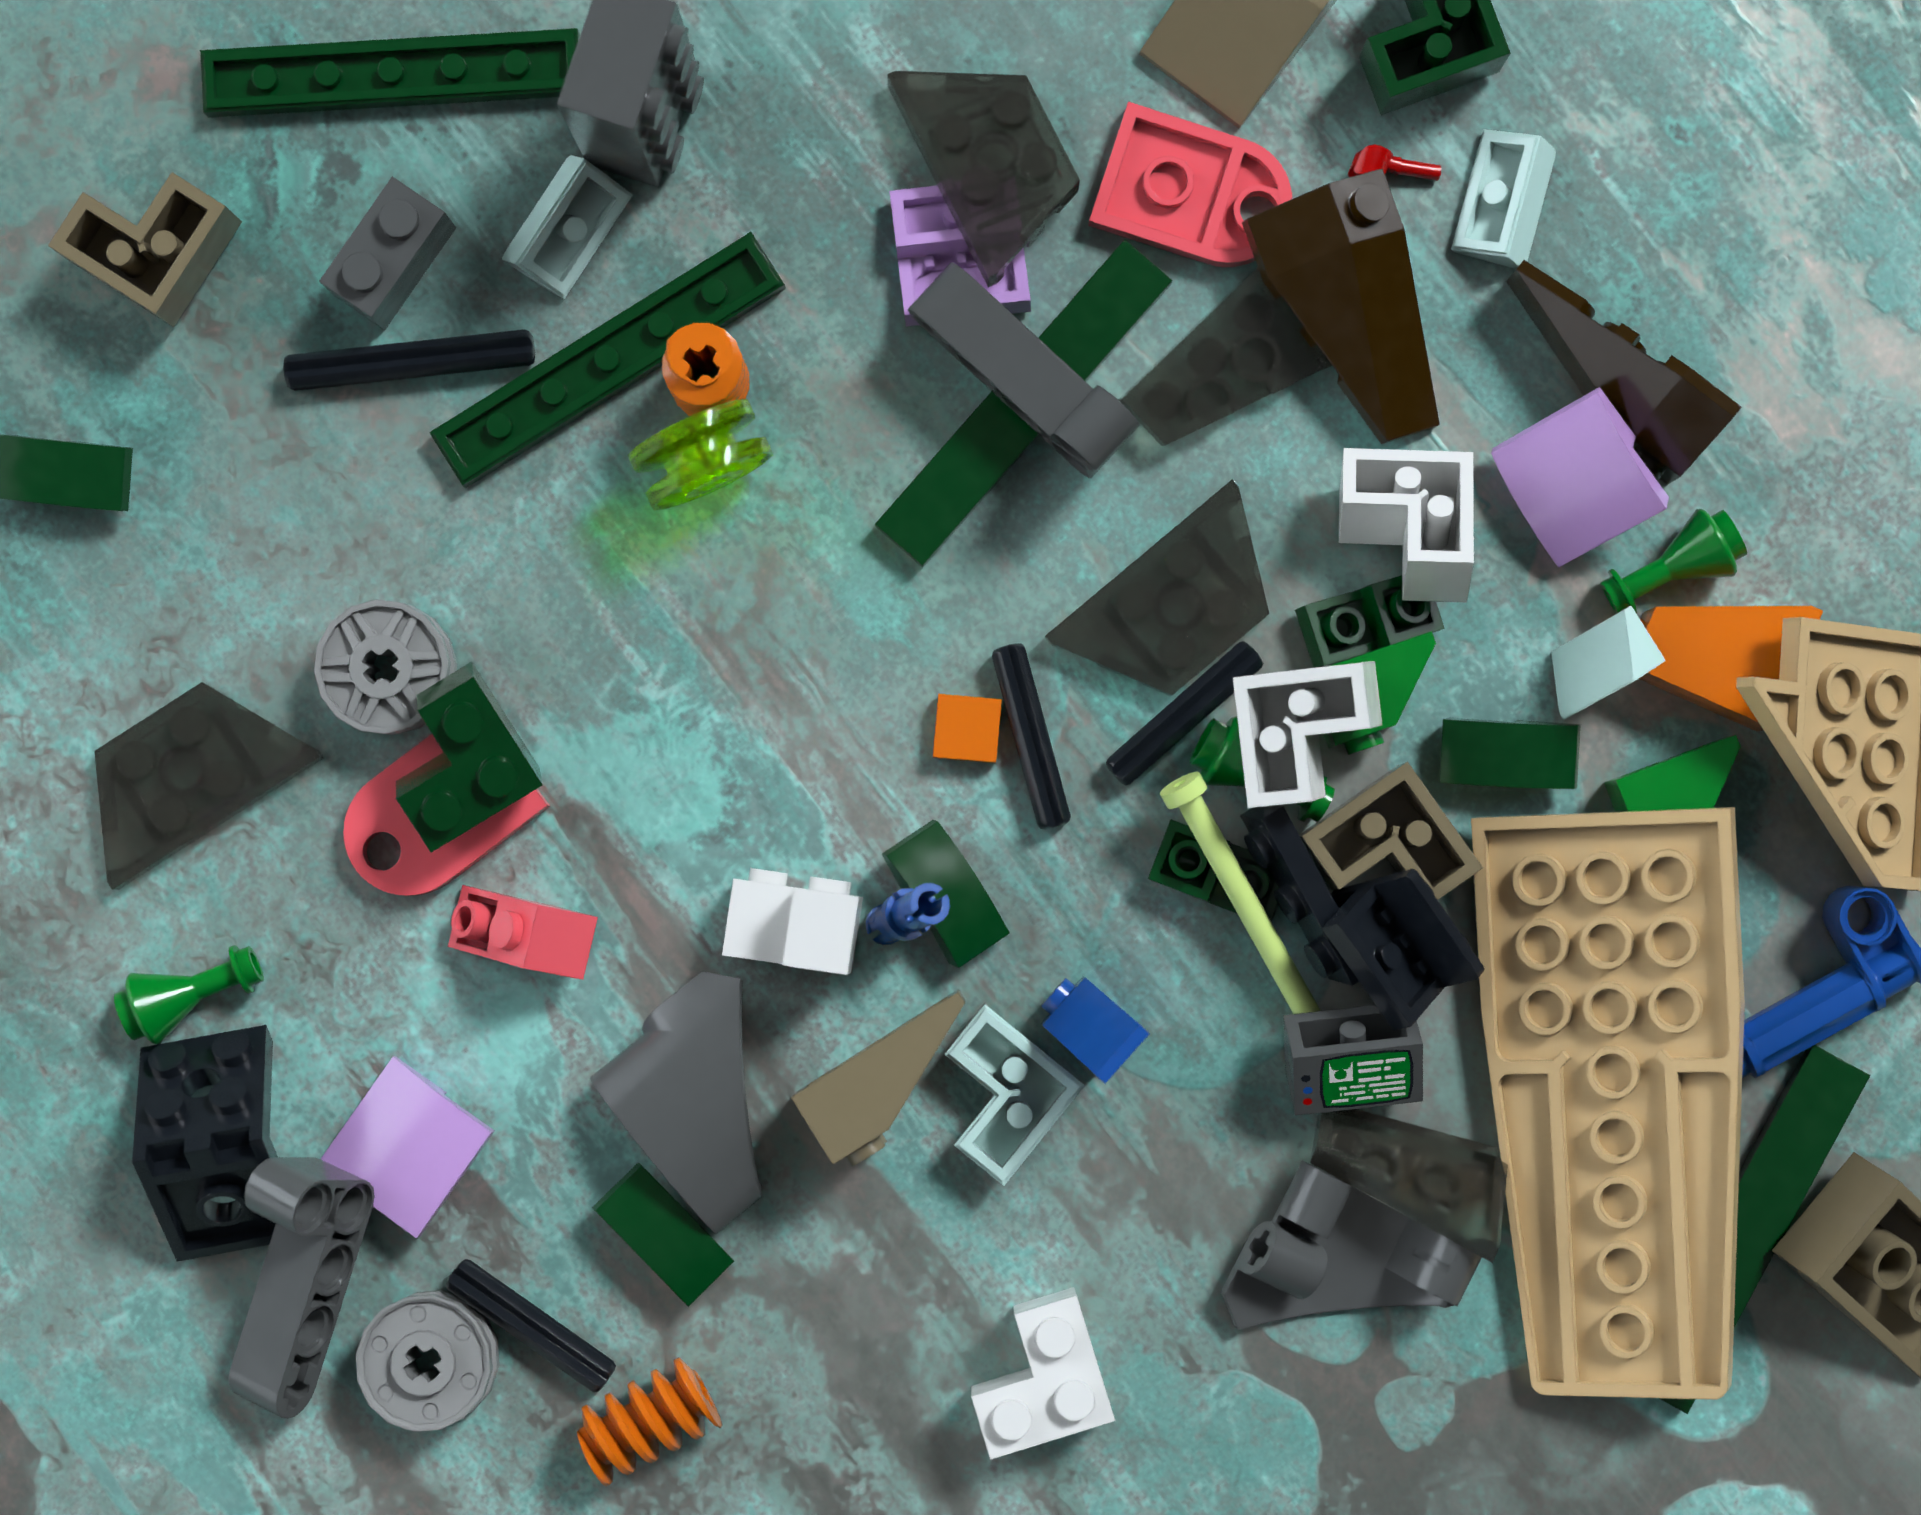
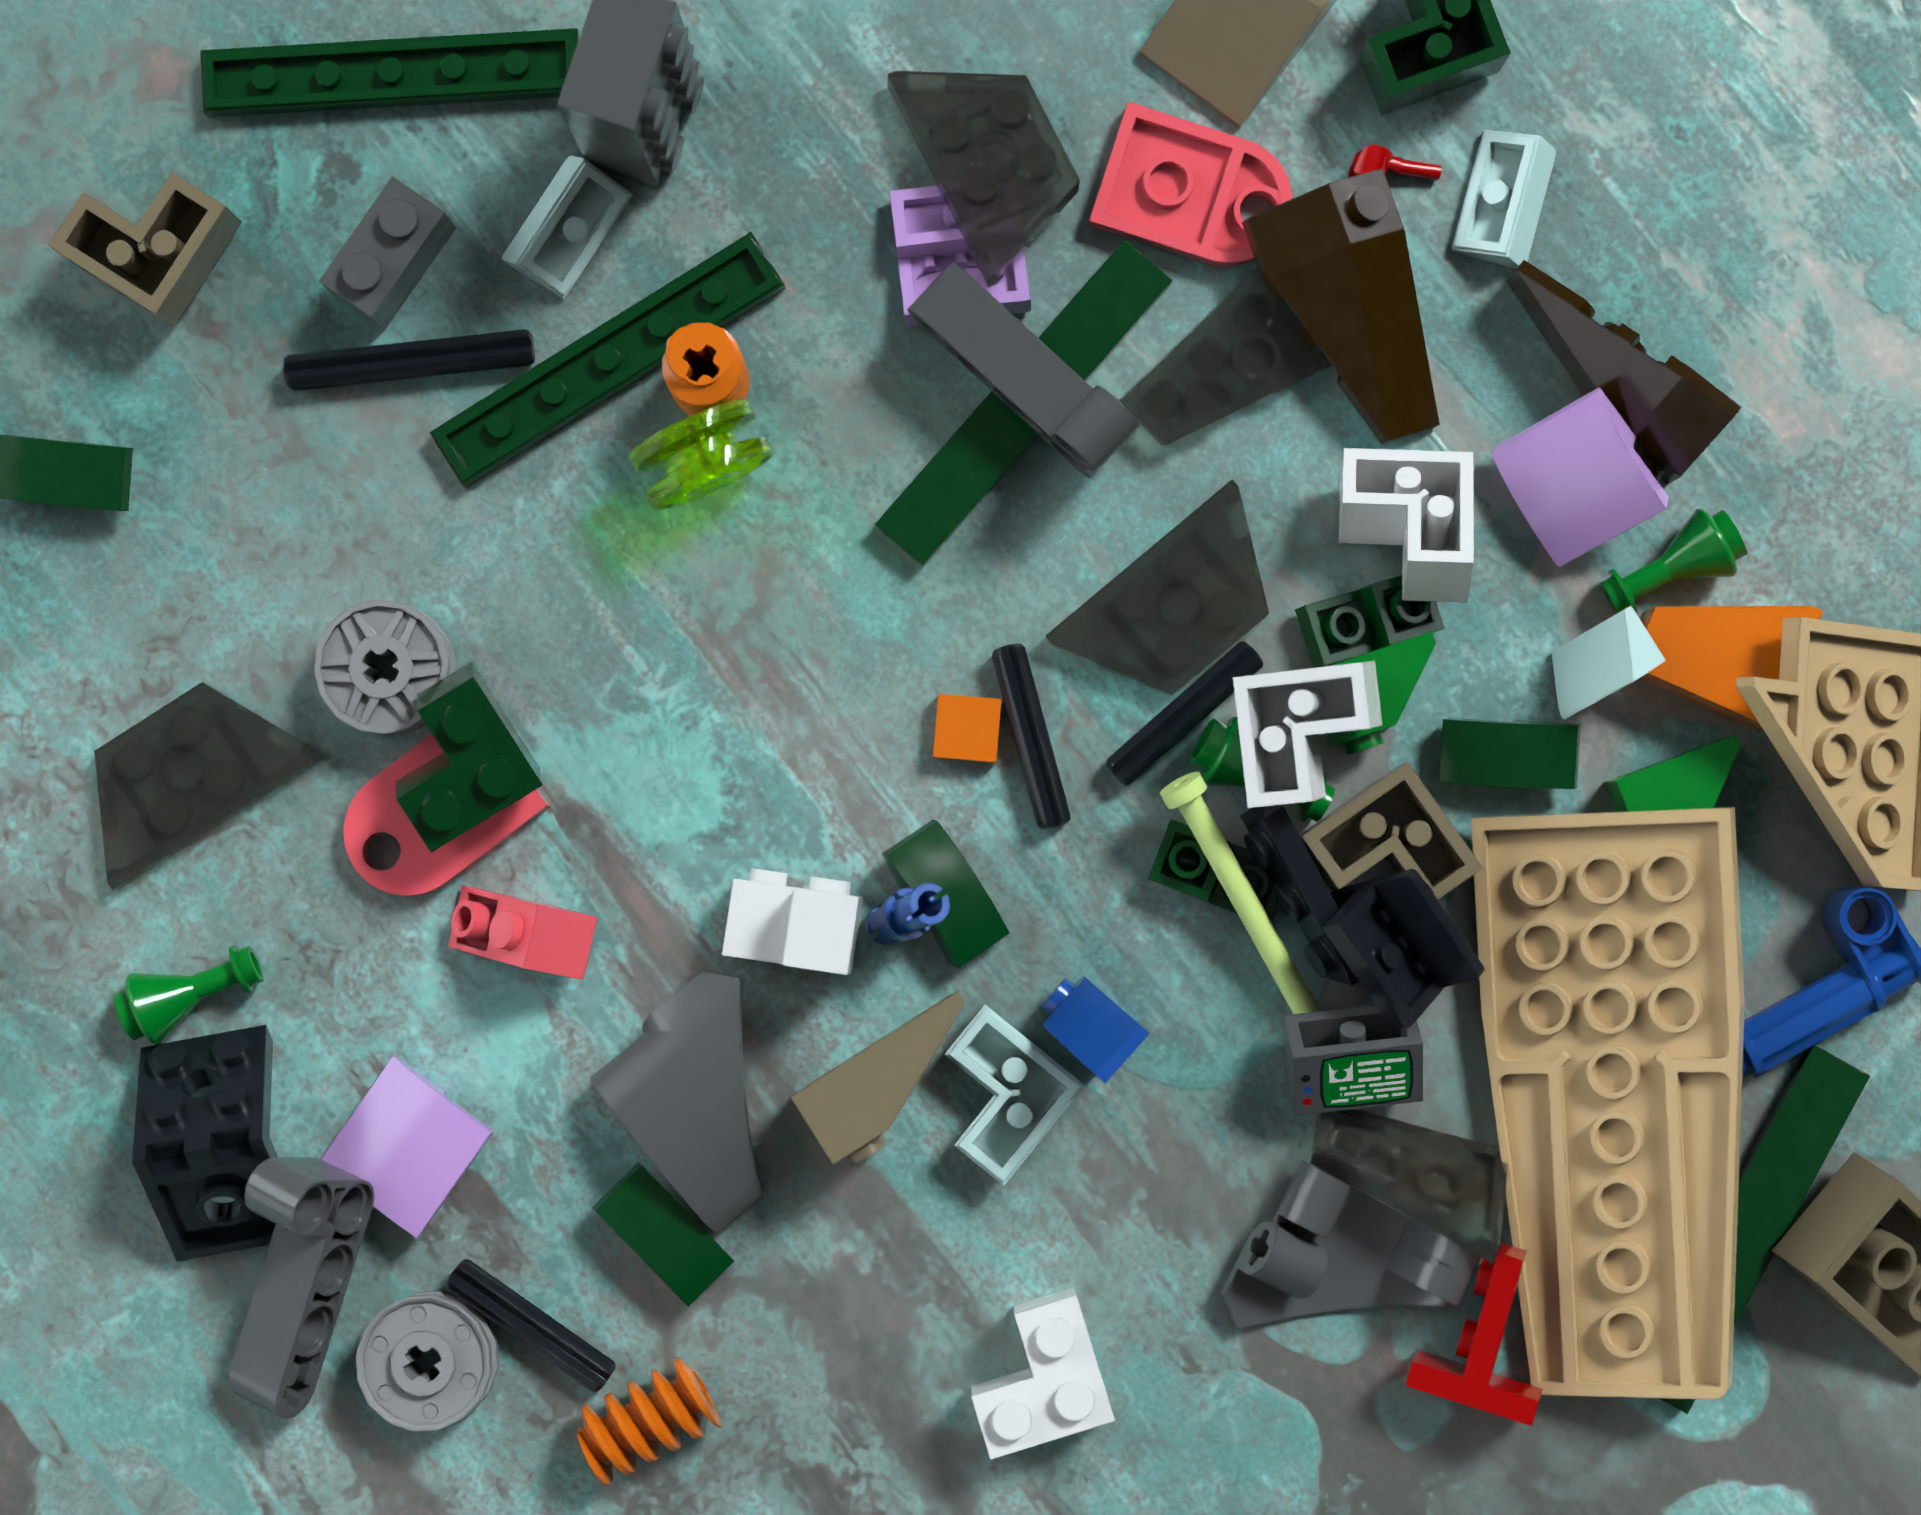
none -> red bracket [1405,1243,1543,1426]

